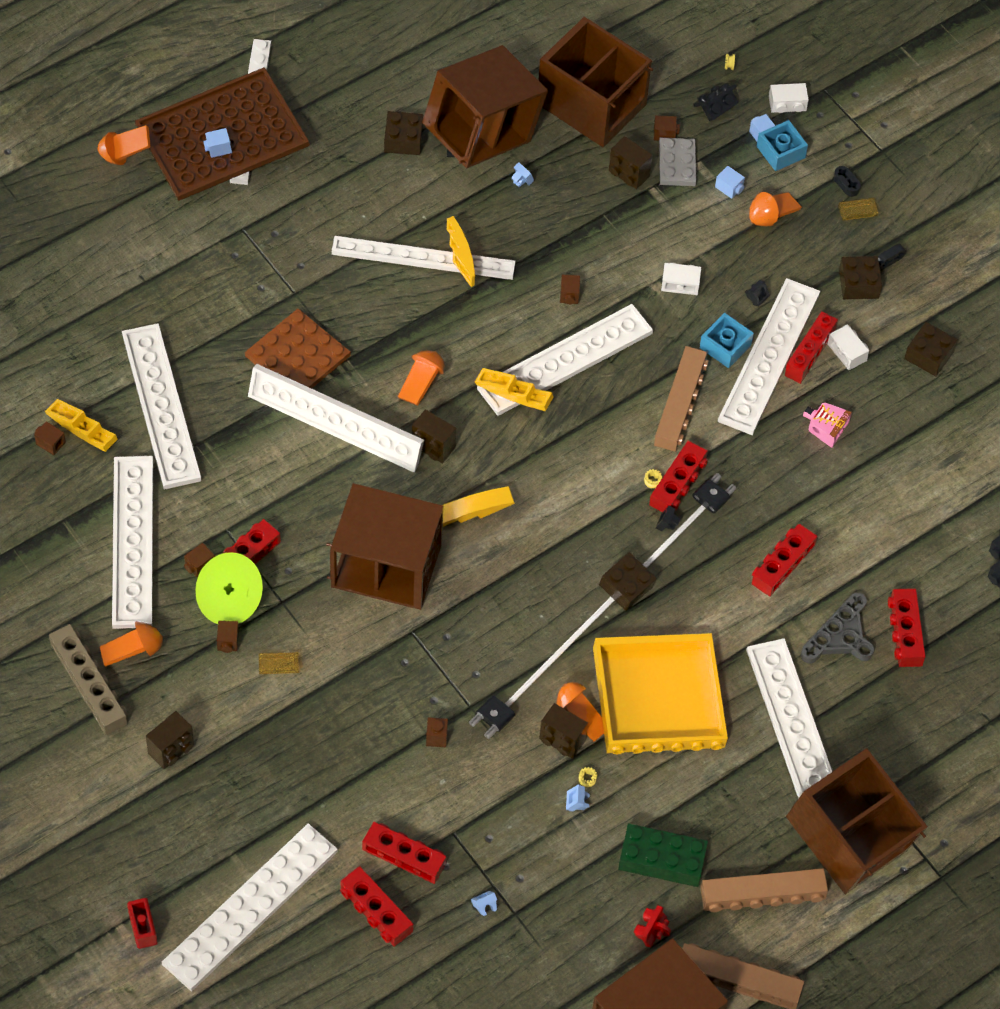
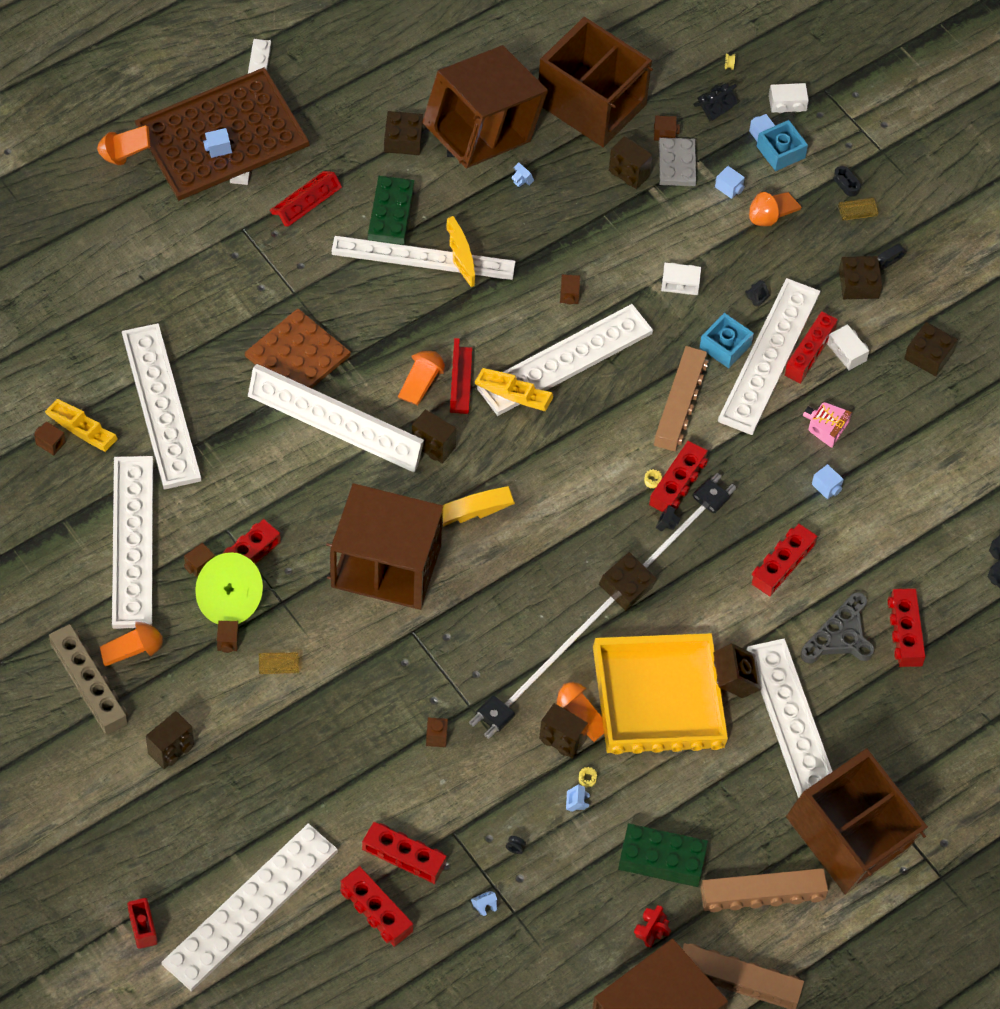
none -> red fence [270,171,342,227]
none -> dark green brick [368,176,414,245]
none -> red fence [450,338,472,414]
none -> black bush [505,836,526,854]
none -> dark brown brick [713,643,761,698]
none -> light blue brick [812,464,843,499]

